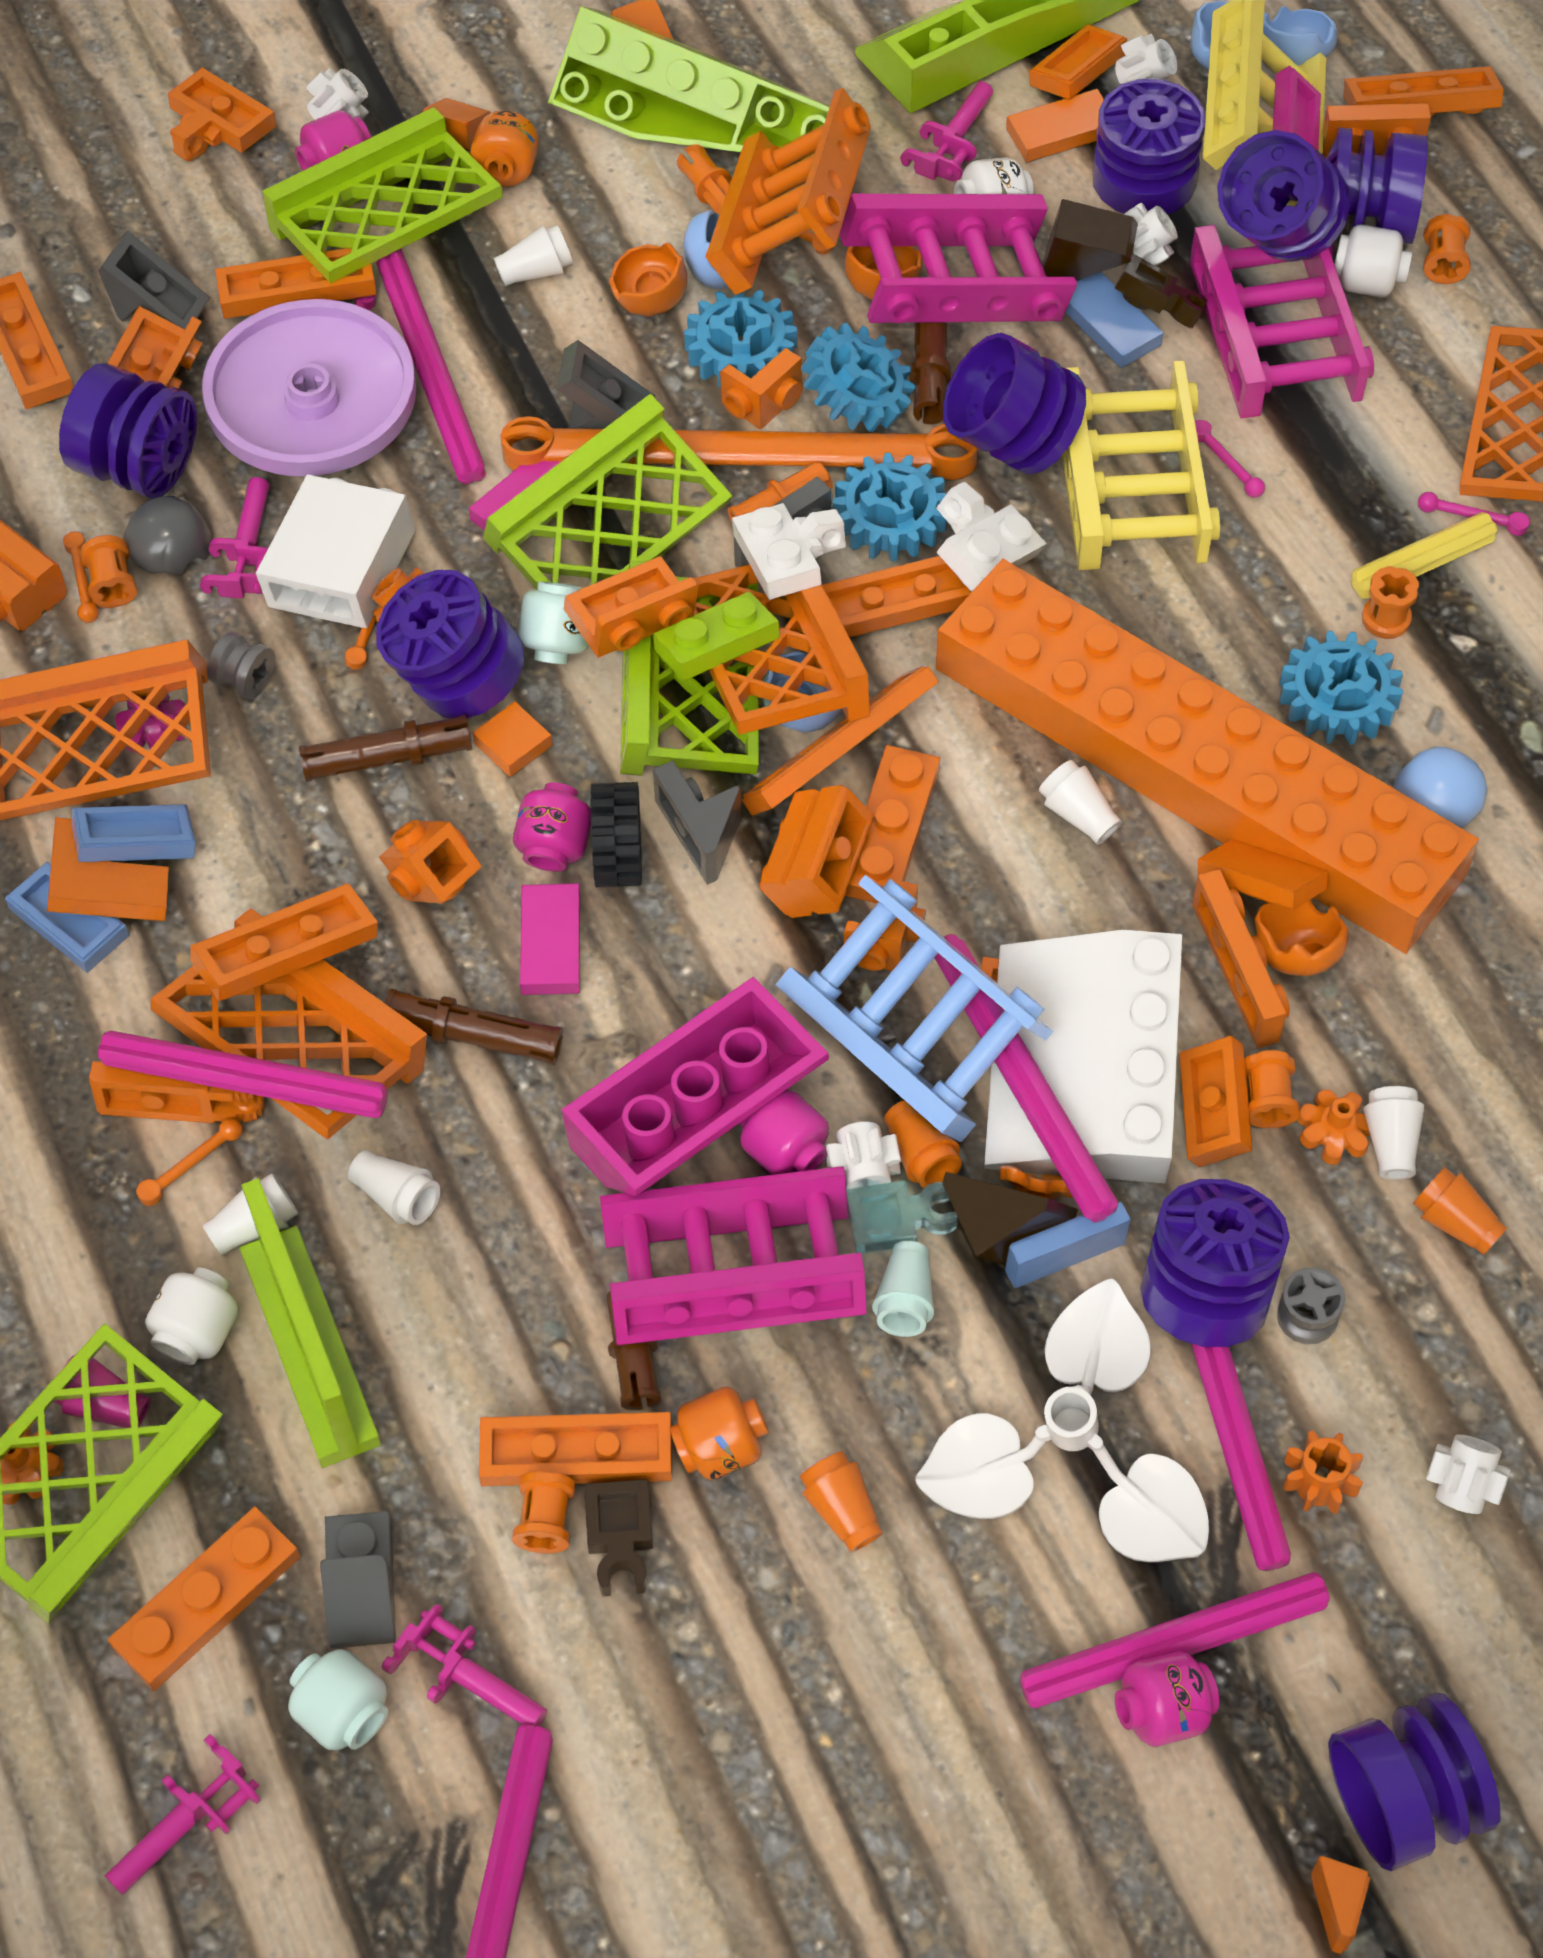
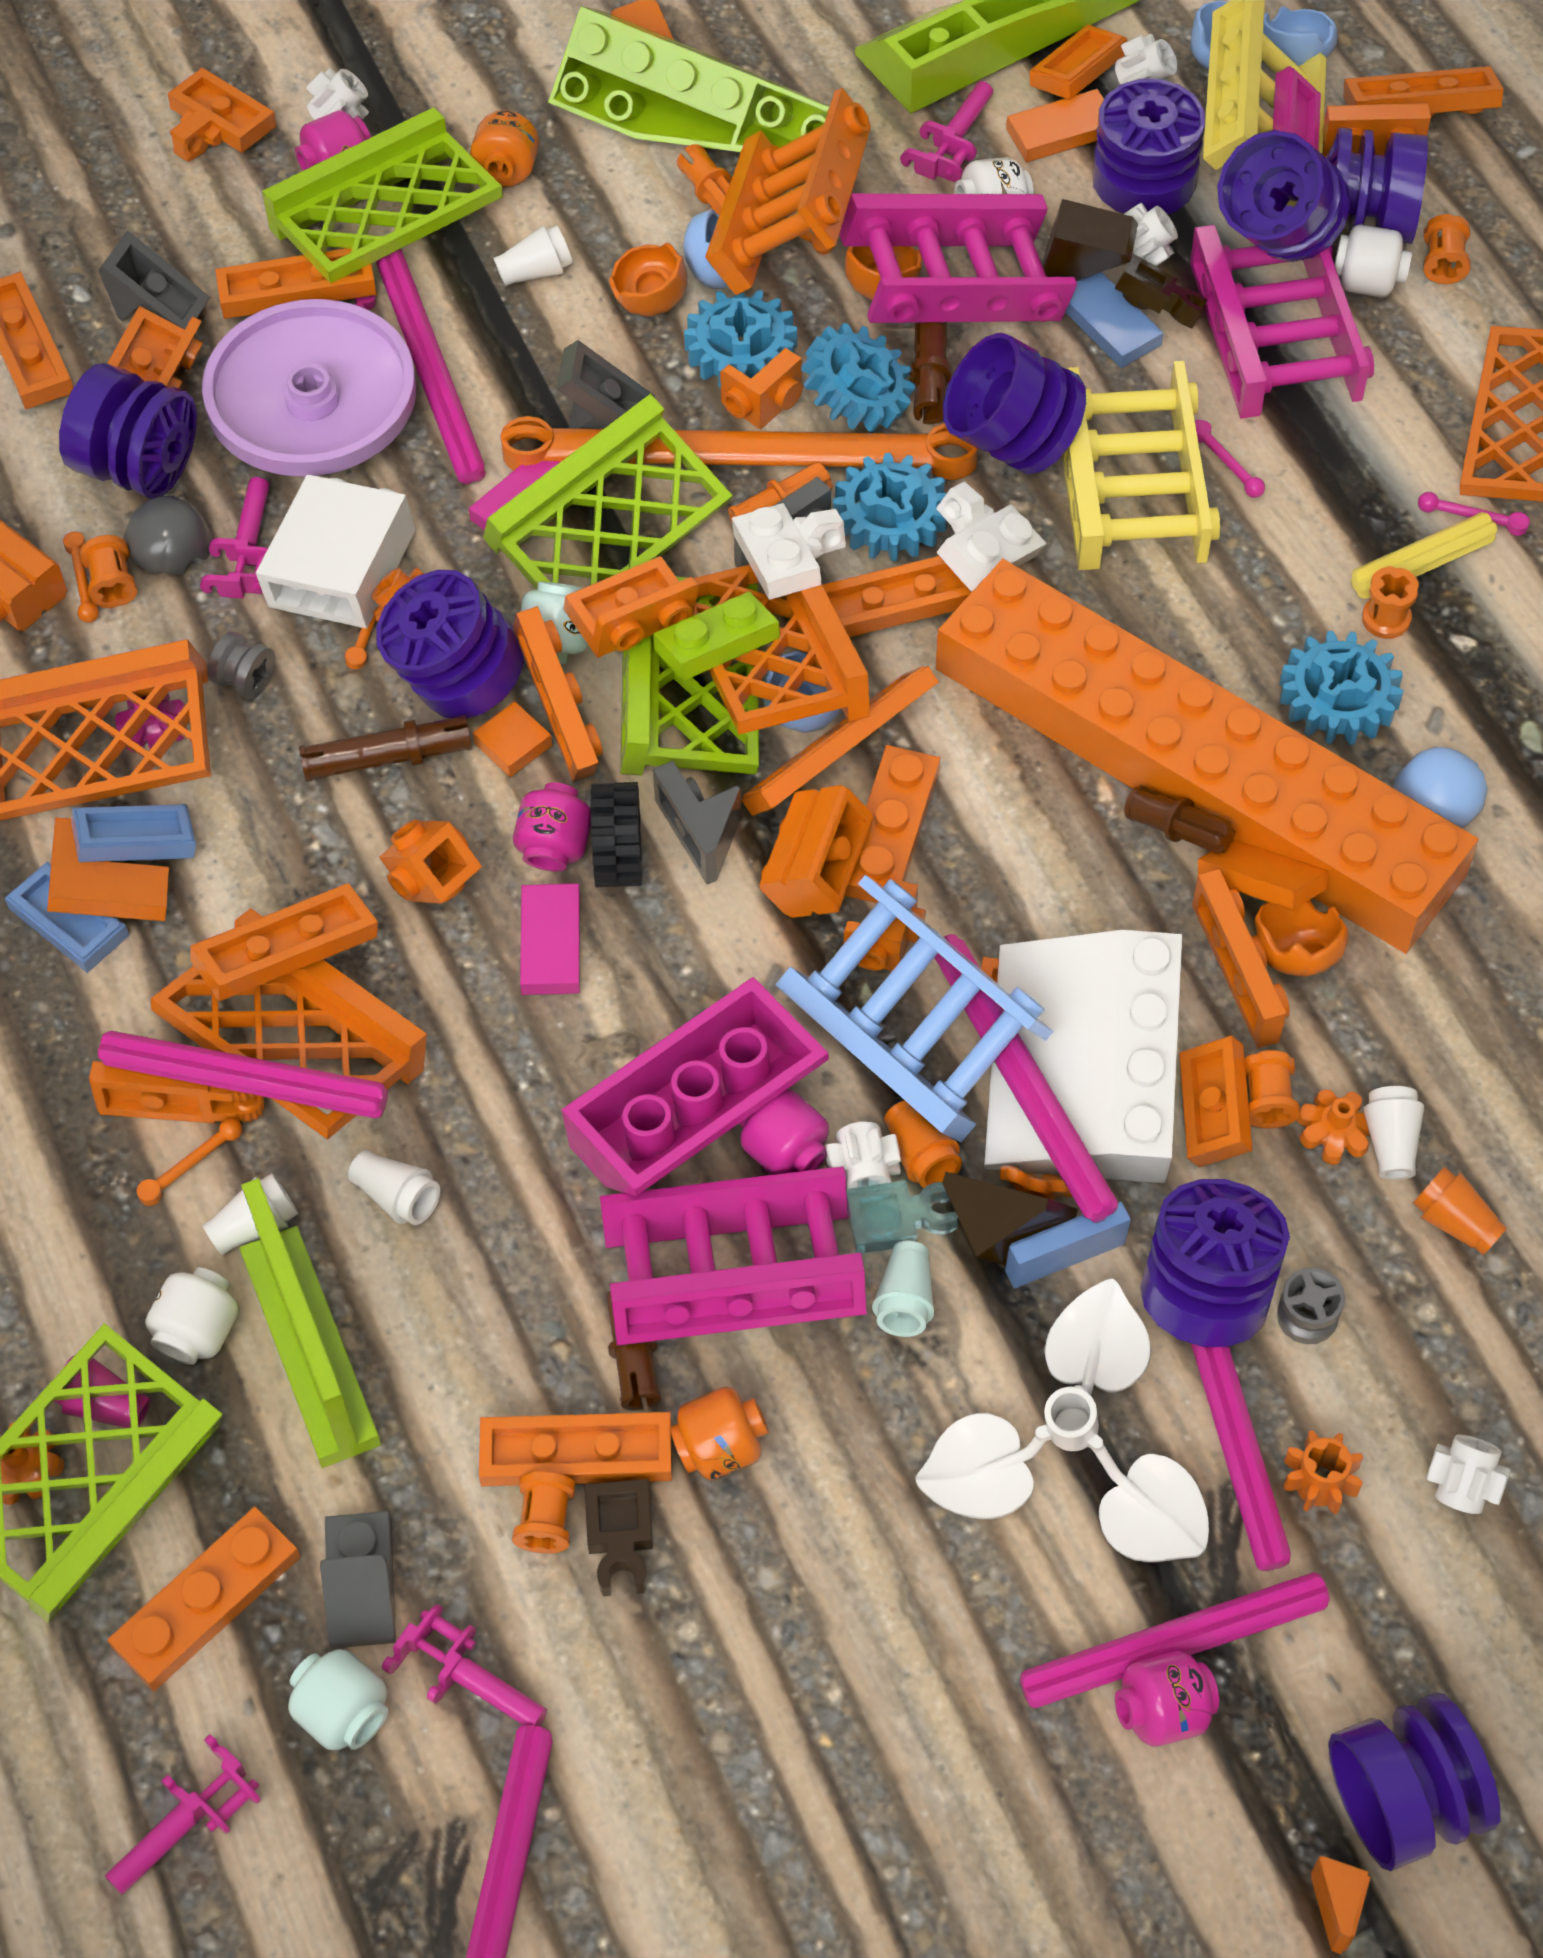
reddish brown pin [385,989,563,1065] -> none
orange slope [423,98,490,150] -> none
orange cone [799,1451,883,1553] -> none
white cone [1039,760,1122,845] -> none
none -> orange plate [513,606,603,782]
none -> reddish brown axle [1124,785,1236,854]

